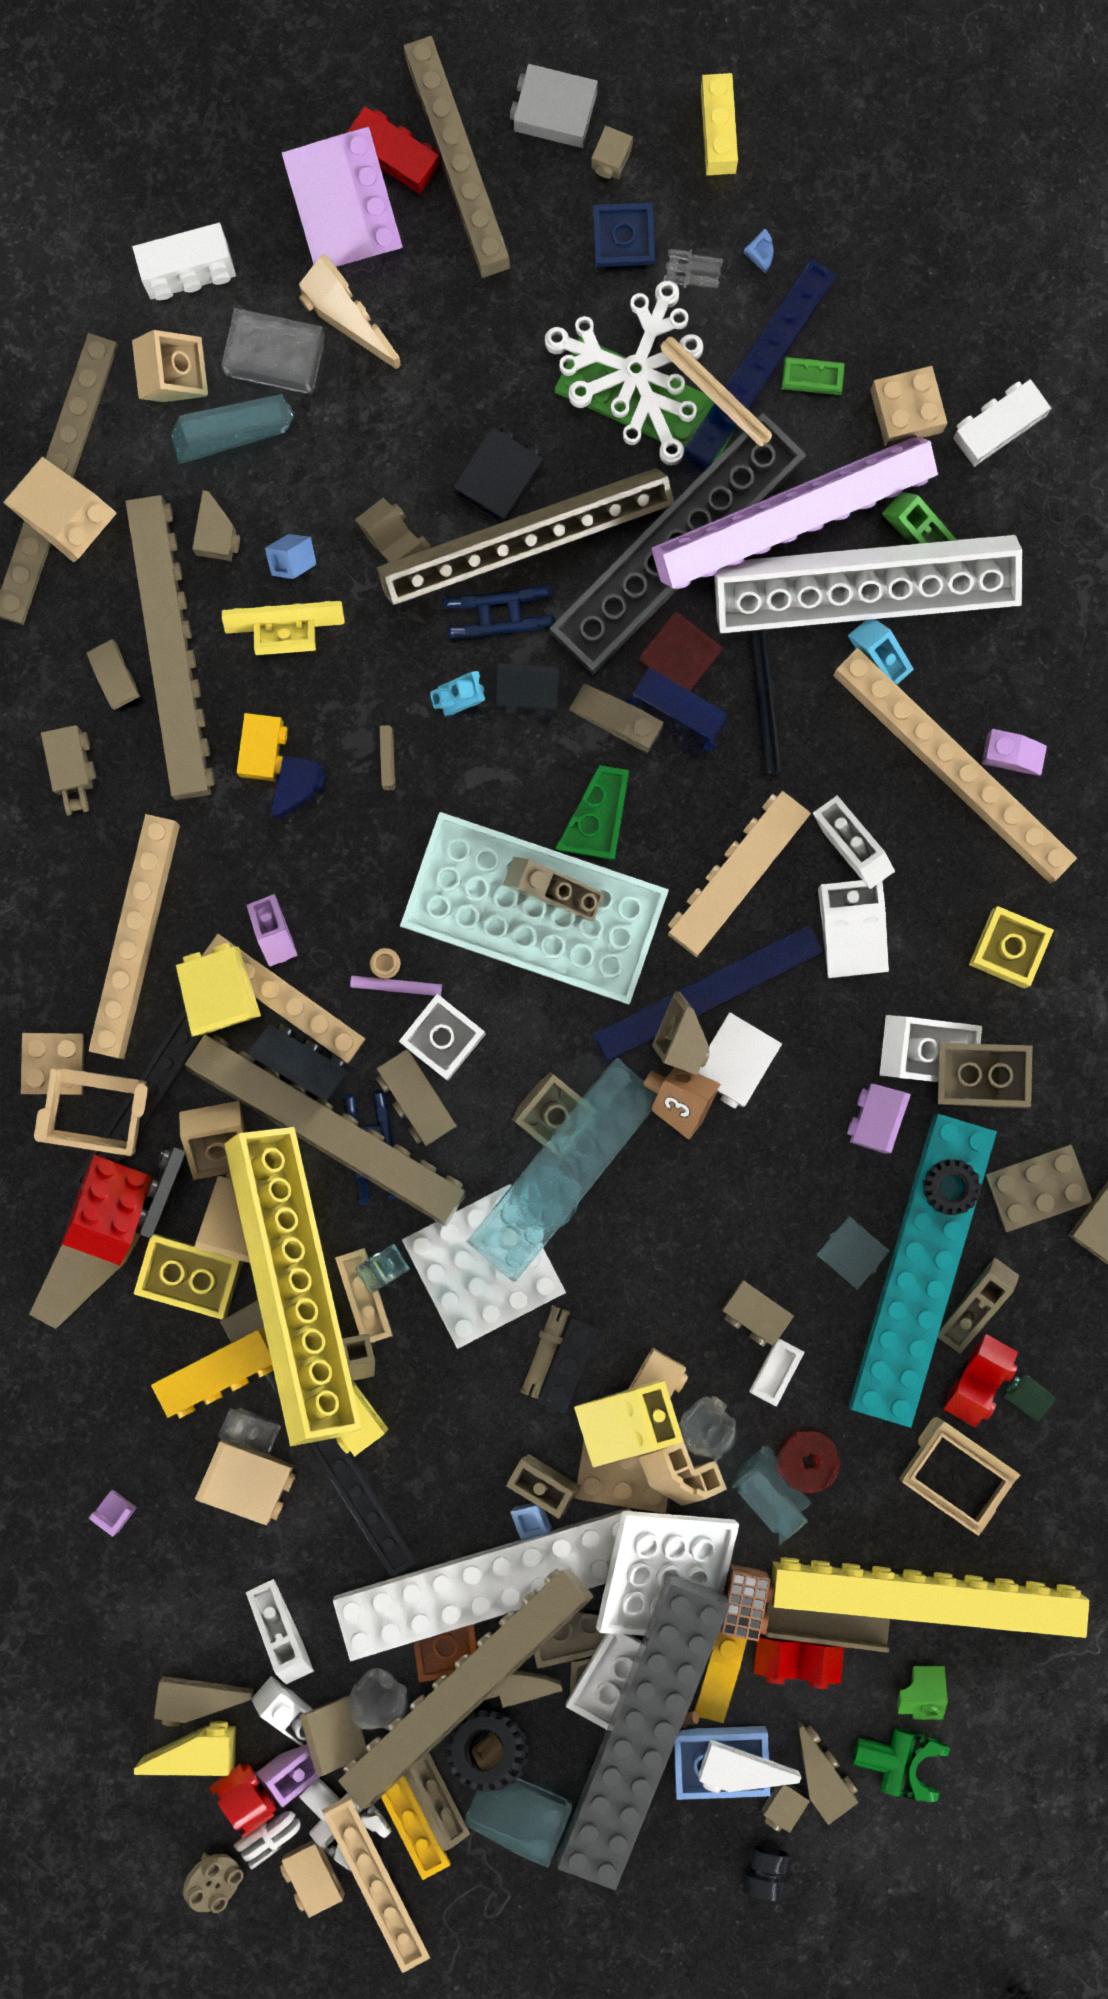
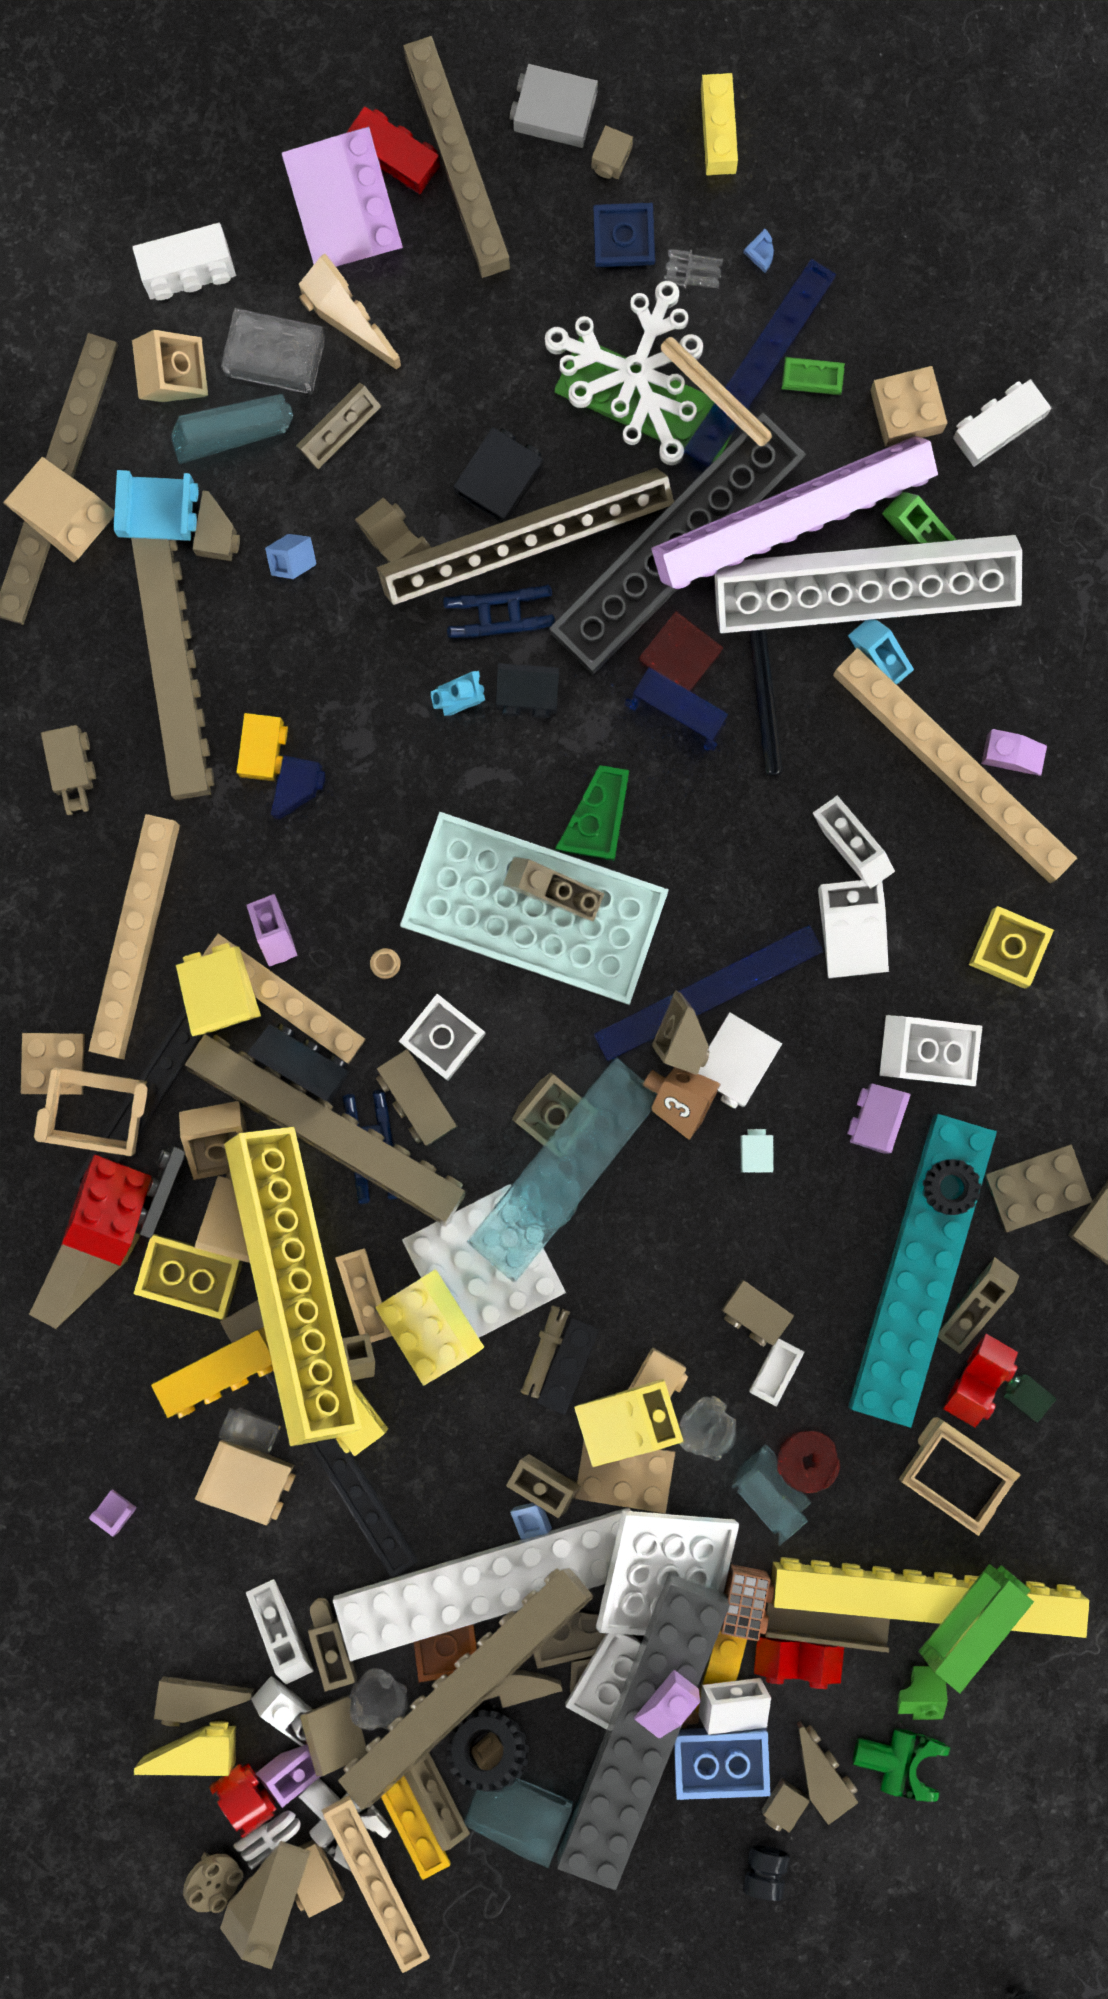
dark tan slope [87,639,140,710] -> none
light yellow bracket [222,601,345,655] -> none
lavender bar [350,976,442,996] -> none
clear light blue slope [355,1244,410,1294] -> none
dark tan tile [380,725,395,790] -> none
dark tan slope [569,683,663,754] -> none
tan brick [639,1442,727,1506] -> none
tan brick [668,791,811,958] -> none
white slope [698,1739,801,1793] -> none
clear light blue piece [816,1217,890,1290] -> none
dark tan slope [938,1043,1033,1109] -> none
none -> medium azure panel [114,470,198,541]
none -> dark tan wedge [220,1841,310,1969]
none -> dark tan plate [296,383,381,469]
none -> dark tan brick [308,1598,357,1691]
none -> light yellow brick [375,1269,484,1386]
none -> lavender slope [634,1670,701,1738]
none -> white brick [698,1678,771,1735]
none -> light aqua brick [741,1129,773,1172]
none -> bright green window [918,1564,1034,1693]

